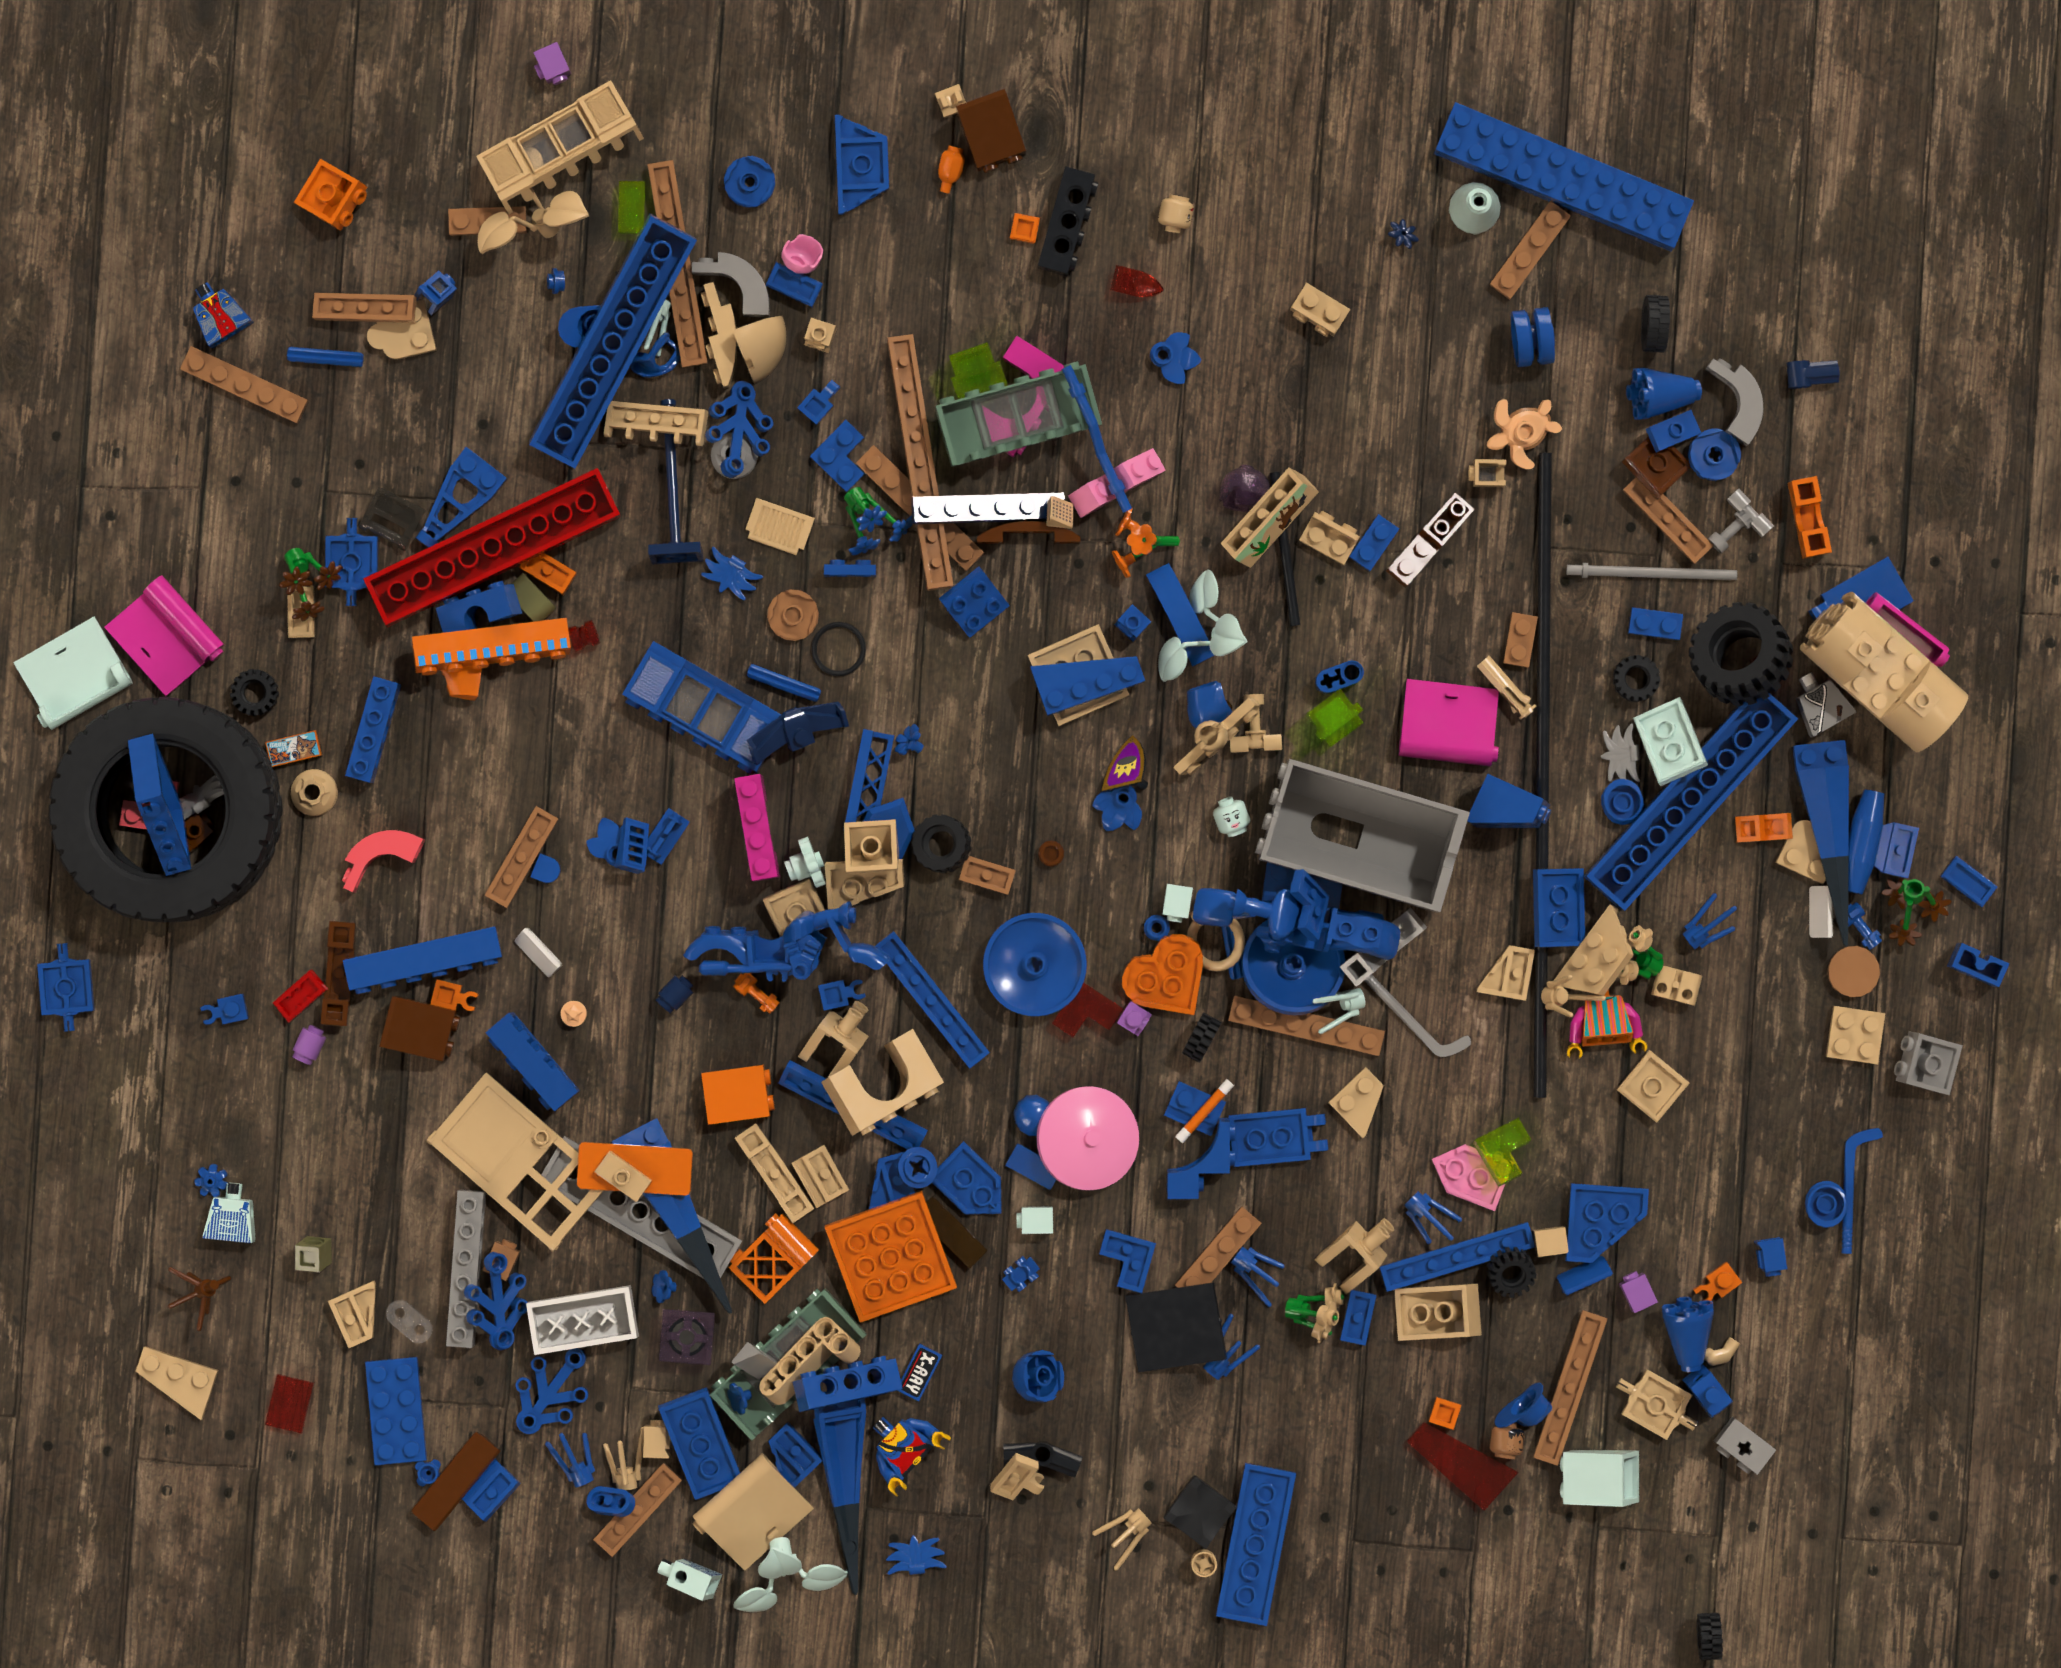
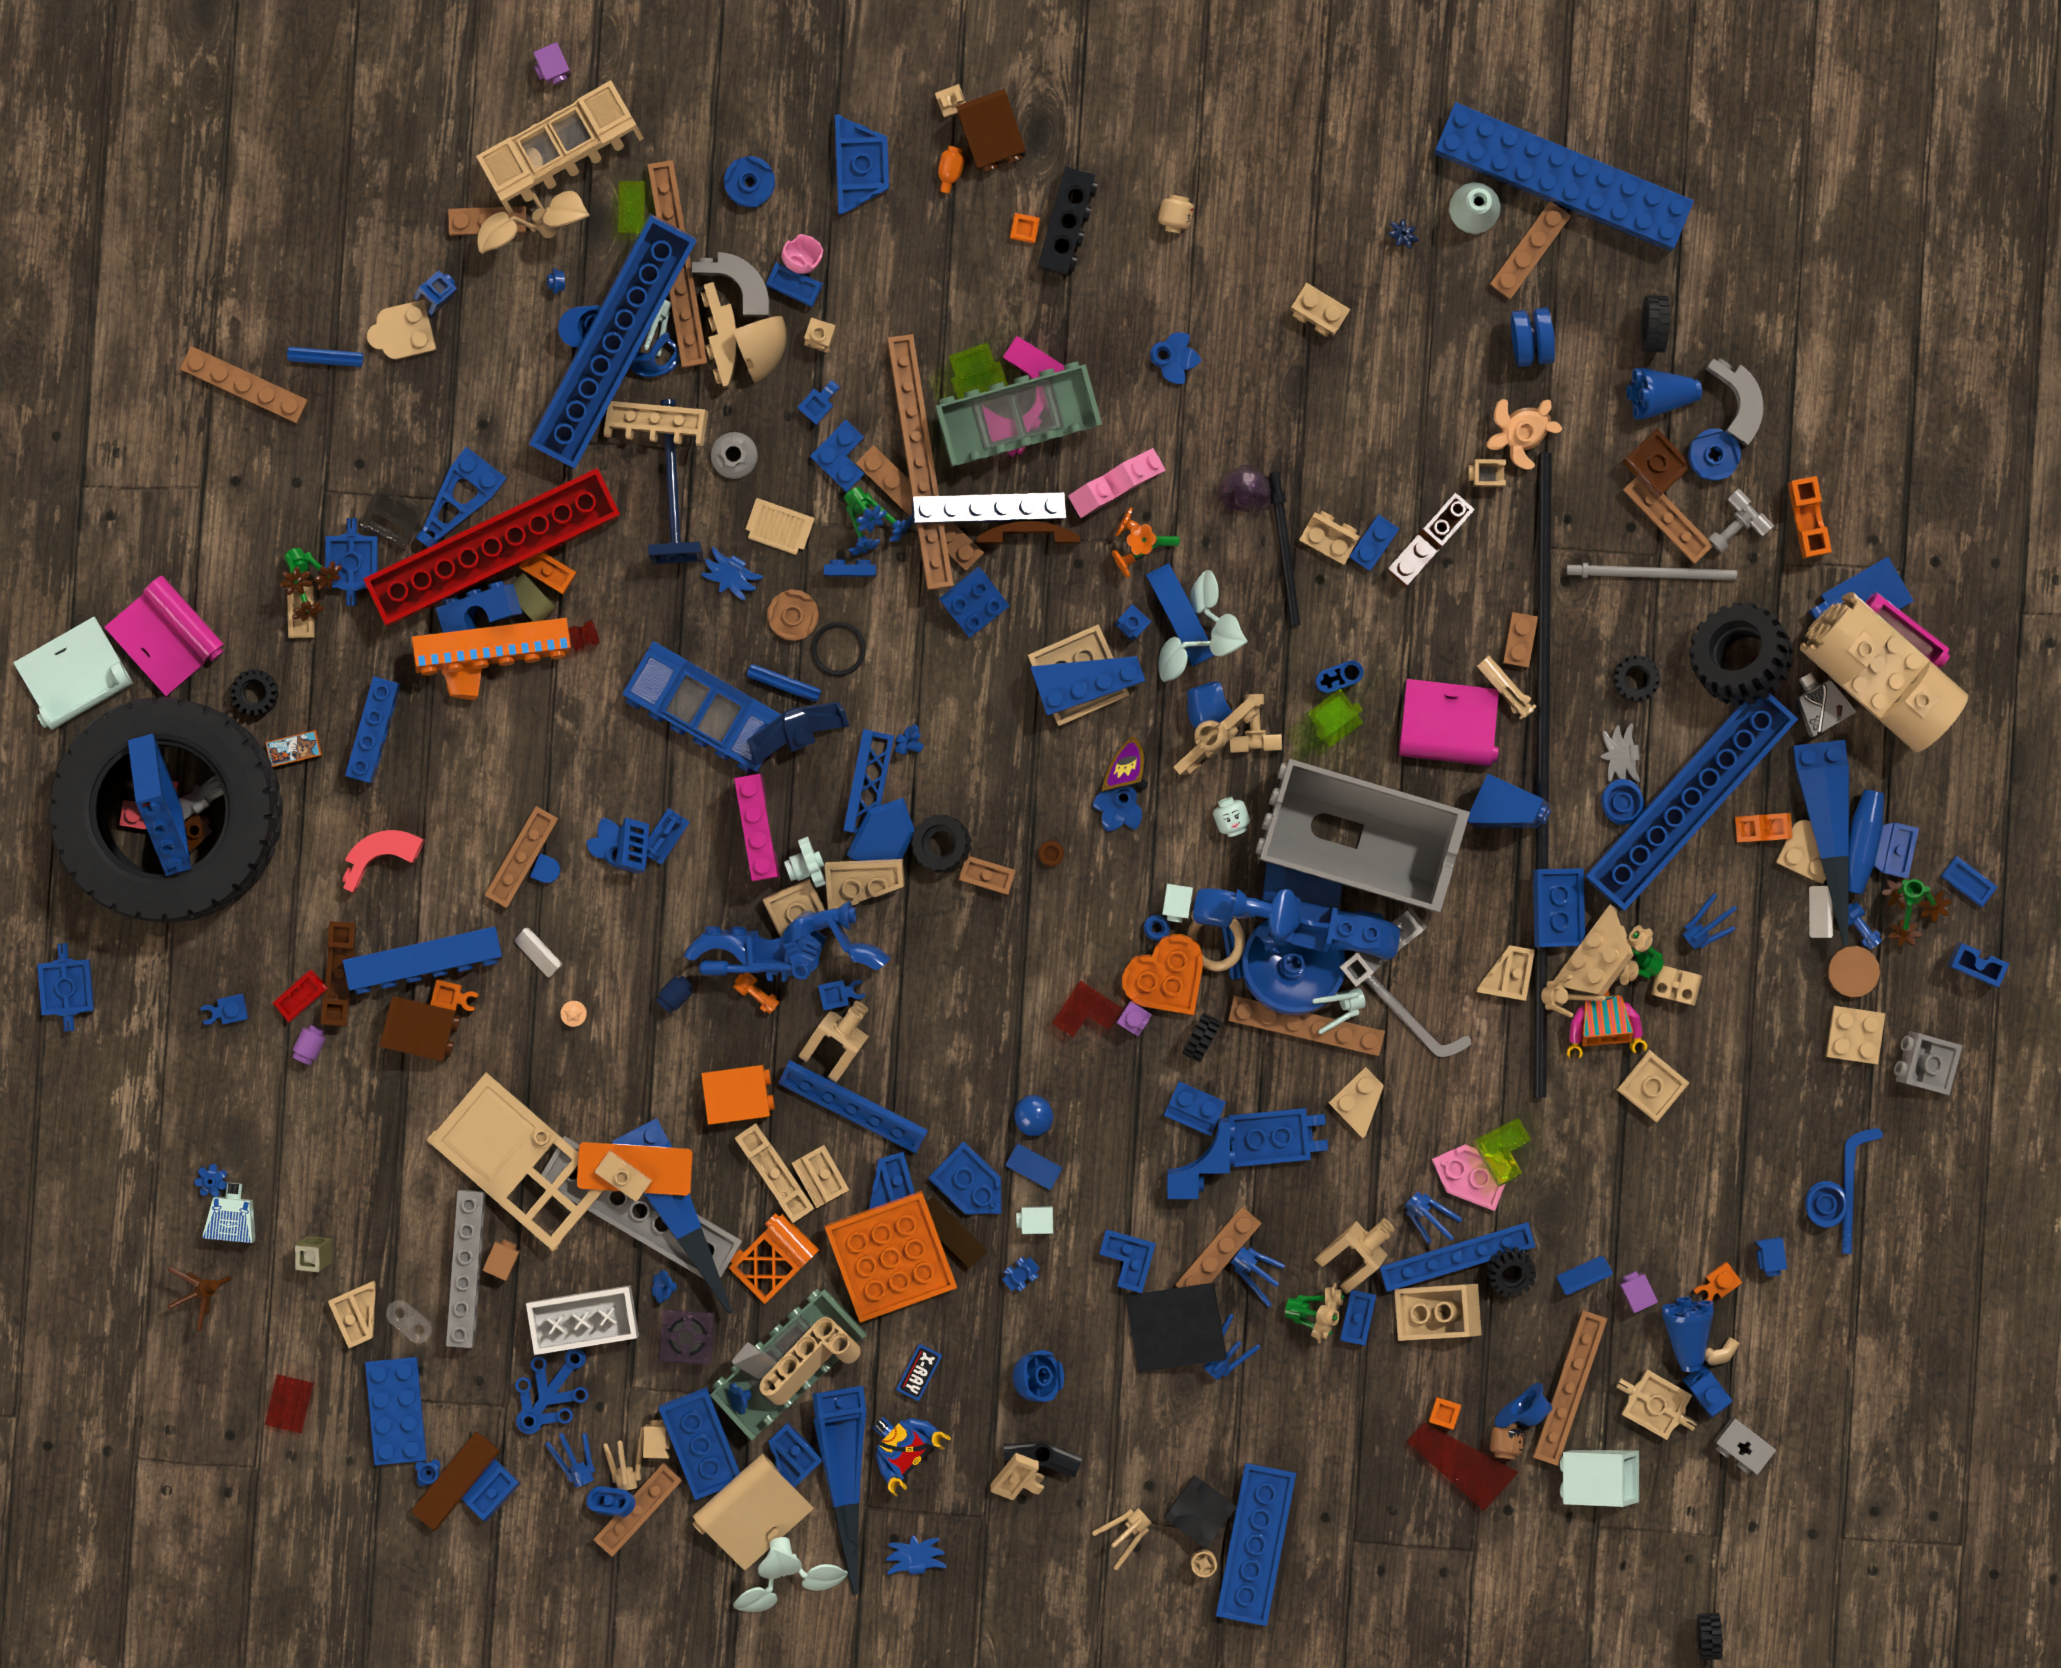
tan wing [136,1346,219,1420] -> none
torso [193,282,254,349] -> none
tan piece [291,769,338,816] -> none
orange plate [294,159,368,231] -> none
medium nougat plate [312,293,417,323] -> none
blue plant [464,1252,528,1350] -> none
blue wedge [485,1012,580,1111] -> none
light aqua torso [657,1559,722,1601] -> none
blue plant [705,381,773,478] -> none
blue brick [793,1356,903,1412] -> none
tan arch [821,1029,944,1136] -> none
tan slope [844,819,899,874] -> none
blue plate [875,931,990,1069] -> none
blue gear [896,1147,937,1189] -> none
blue dish [983,913,1087,1016] -> none
bright pink dish [1037,1087,1139,1190] -> none
tan slope [1047,496,1073,529] -> none
blue bar [1062,365,1132,513] -> none
clear red plate [1110,265,1164,297] -> none
orange bar [1175,1079,1234,1143] -> none
tan brick [1221,467,1319,568] -> none
blue plate [1290,869,1330,941] -> none
tan panel [1532,1226,1569,1257] -> none
blue plate [1565,1183,1649,1263] -> none
blue plate [1628,607,1683,640] -> none
light aqua tile [1633,697,1708,786] -> none
blue plate [1646,410,1701,452] -> none
dark blue piece [1787,360,1840,389] -> none

